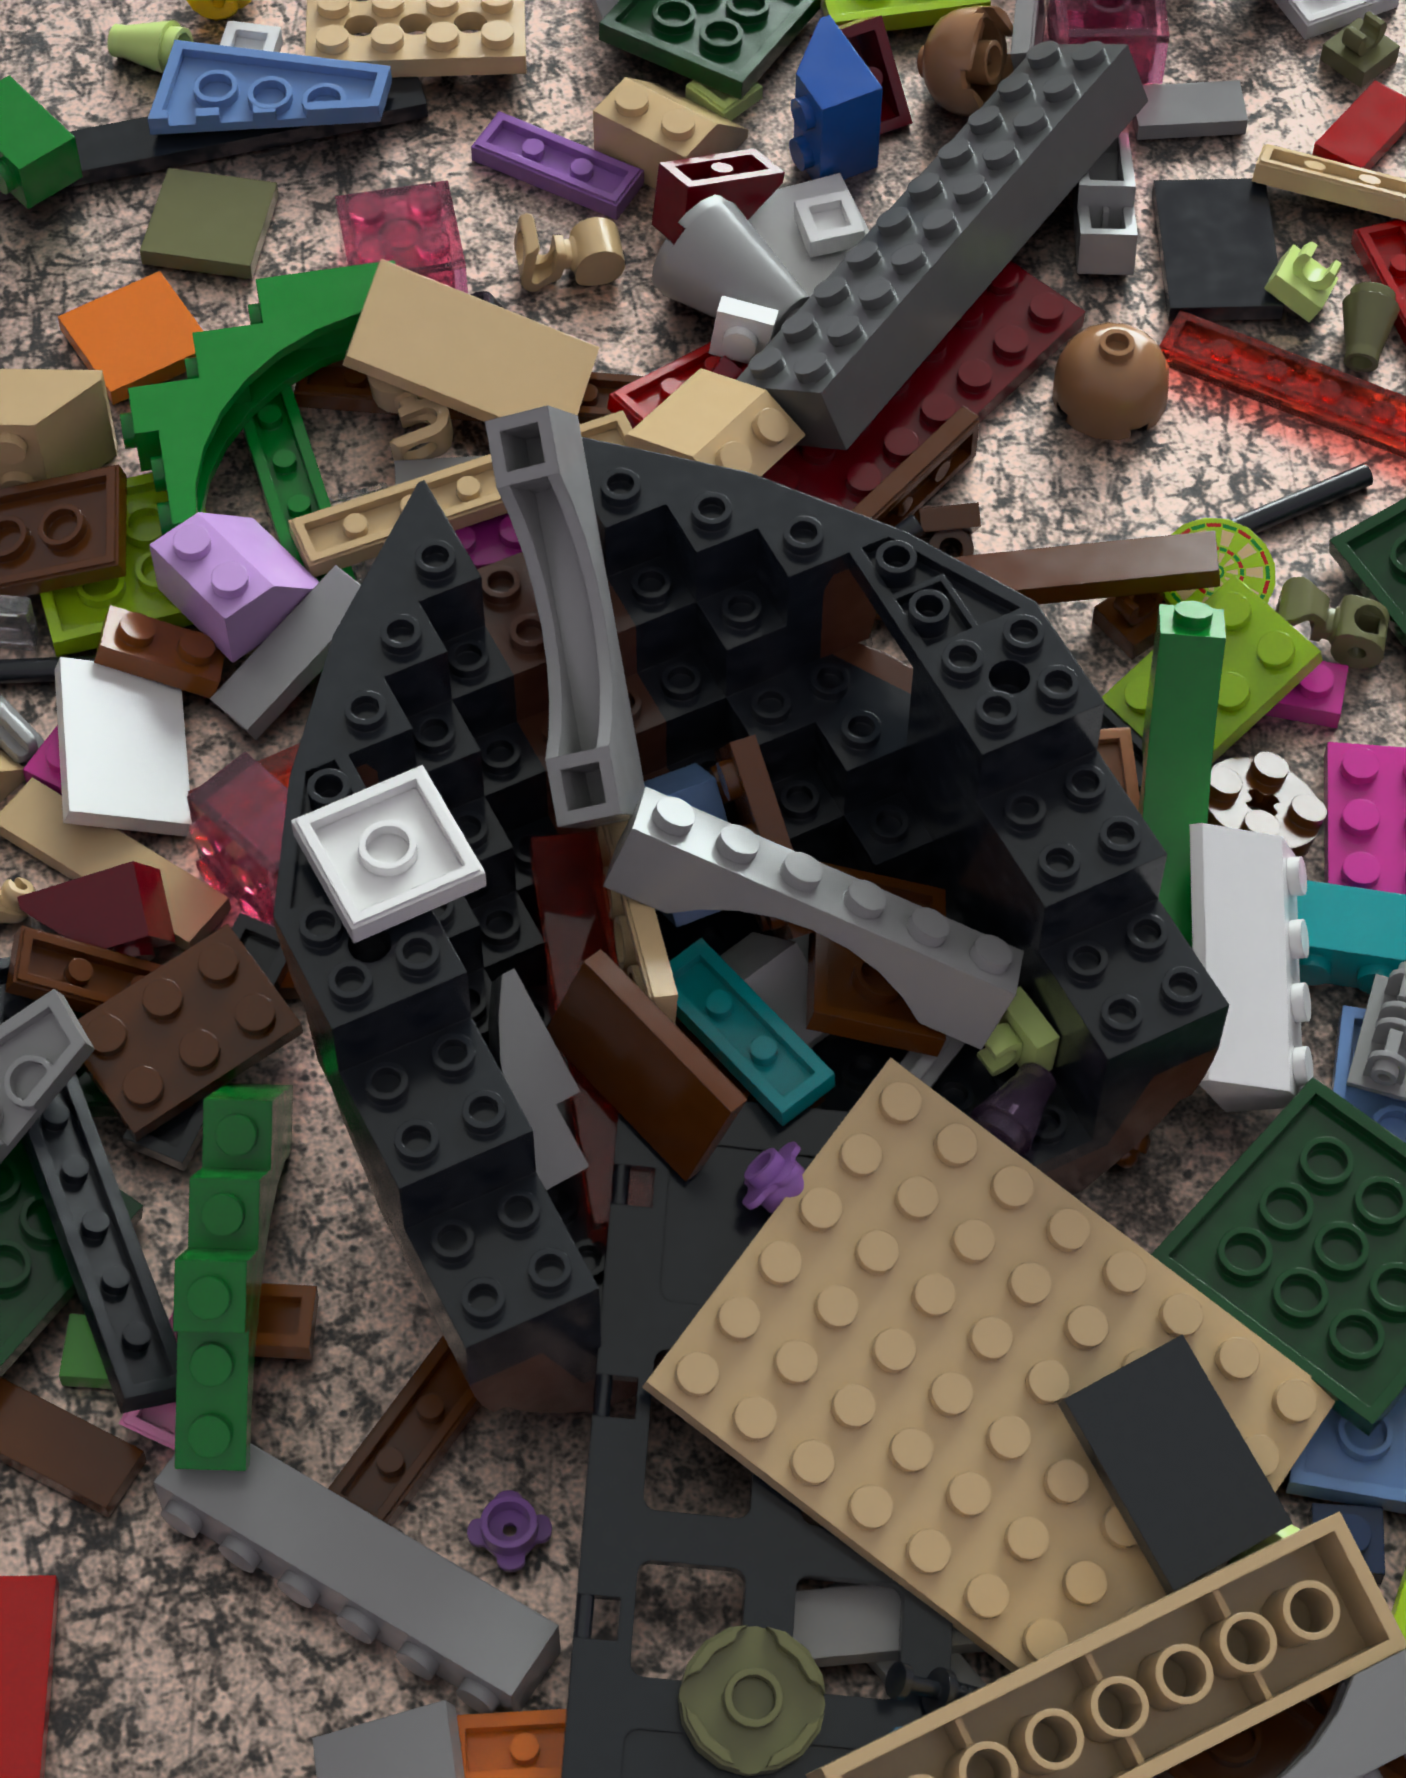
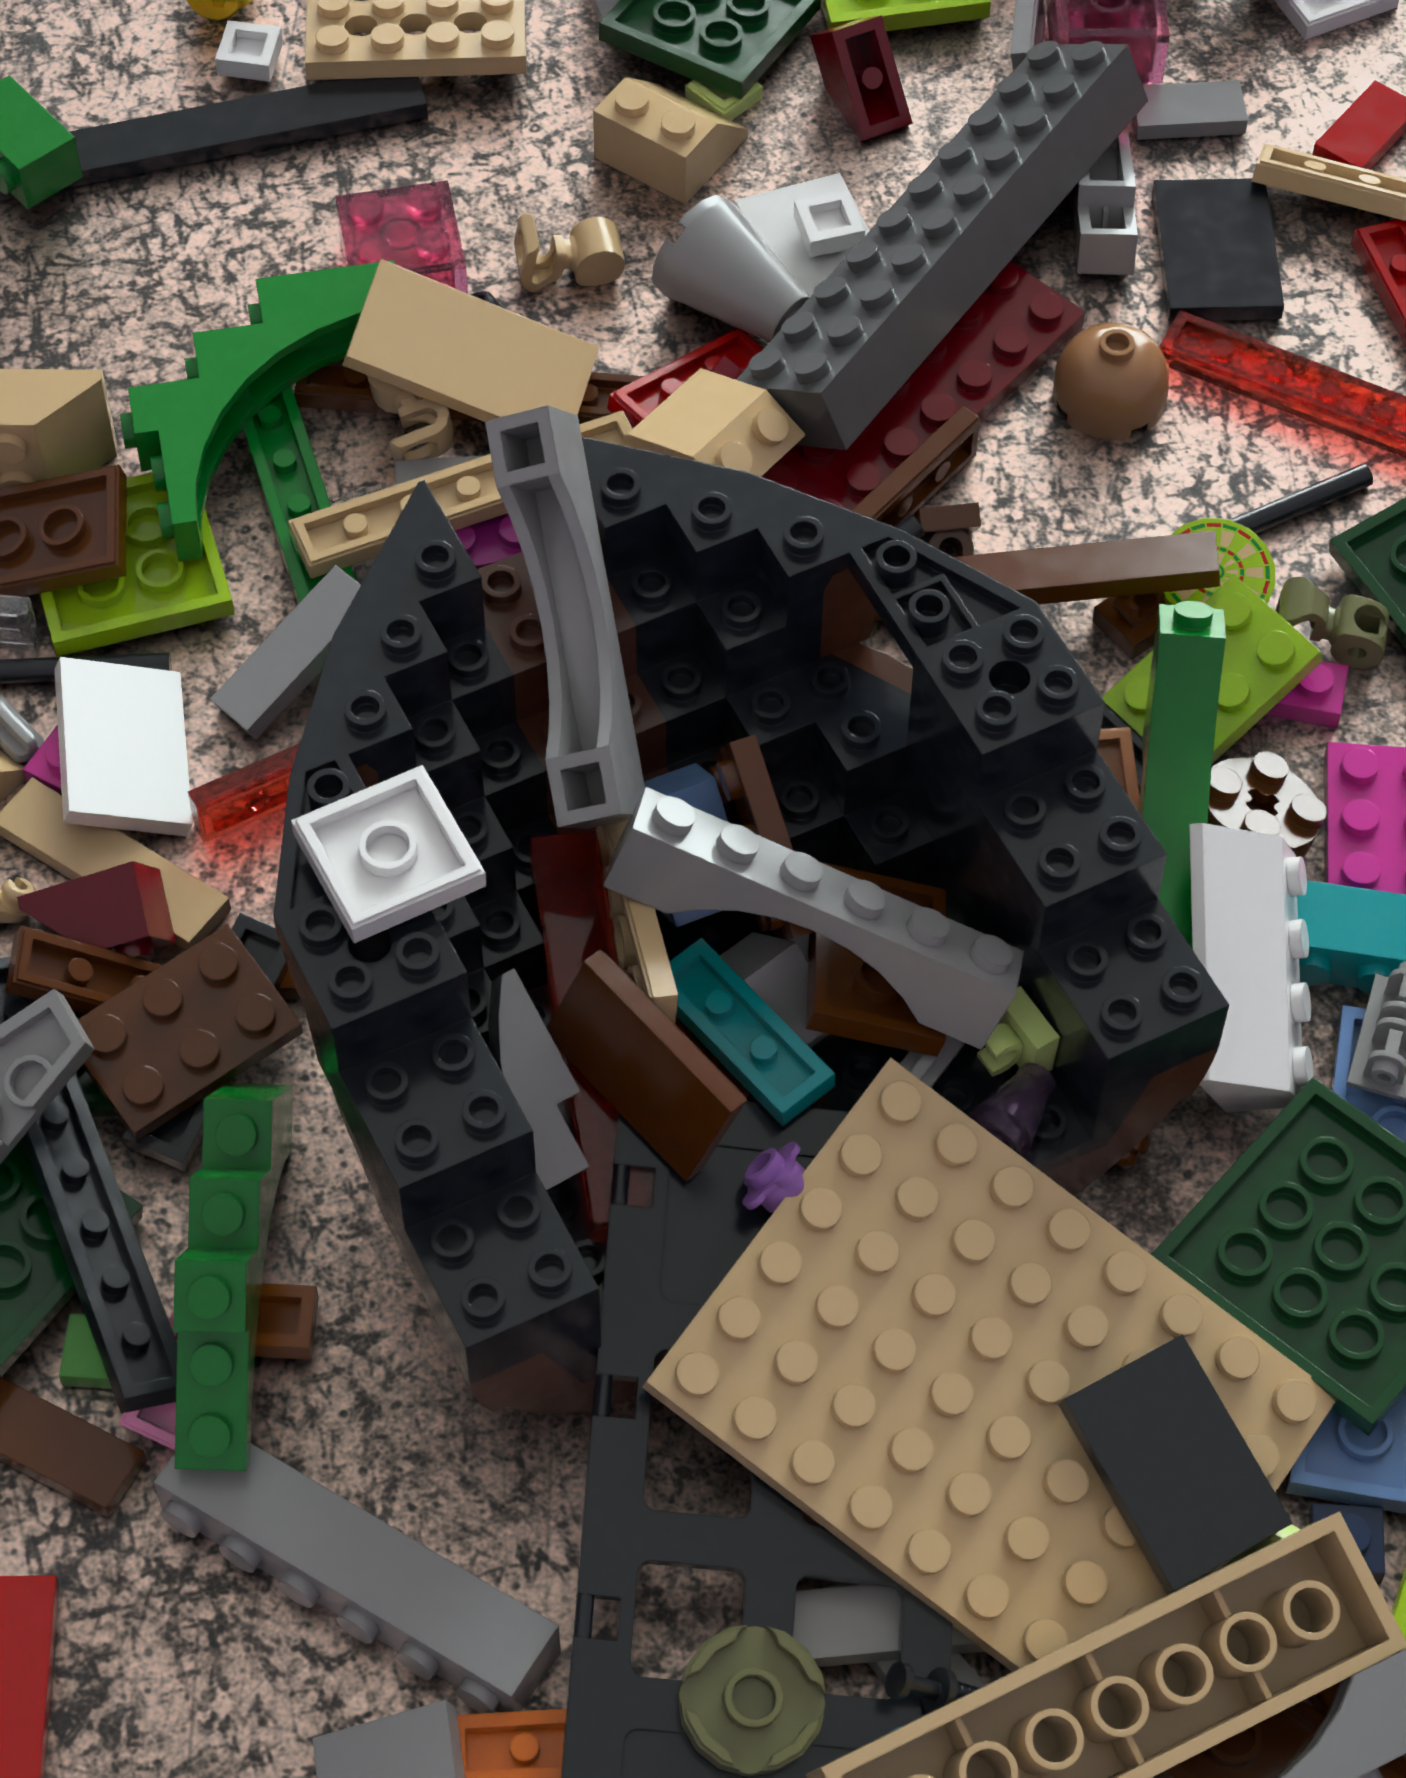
orange tile [58,271,203,405] -> none
dark orange plate [94,605,225,698] -> none
yellowish green cone [108,20,194,74] -> none
olive tile [140,168,279,279] -> none
medium blue wing [148,40,392,135] -> none
lavender slope [149,512,319,663] -> none
clear pink brick [187,751,288,927] -> none
reddish brown tile [328,1335,481,1526] -> none
medium lavender plate [467,1490,552,1572] -> none
medium lavender tile [471,111,644,220] -> none
dark red slope [651,148,785,244] -> none
white plate [709,296,779,364] -> none
blue slope [789,15,883,180] -> none
medium nougat cylinder [917,6,1013,118] -> none
yellowish green tile [1264,241,1342,322] -> none
olive tile [1320,11,1400,88] -> none
olive cone [1342,282,1400,372] -> none

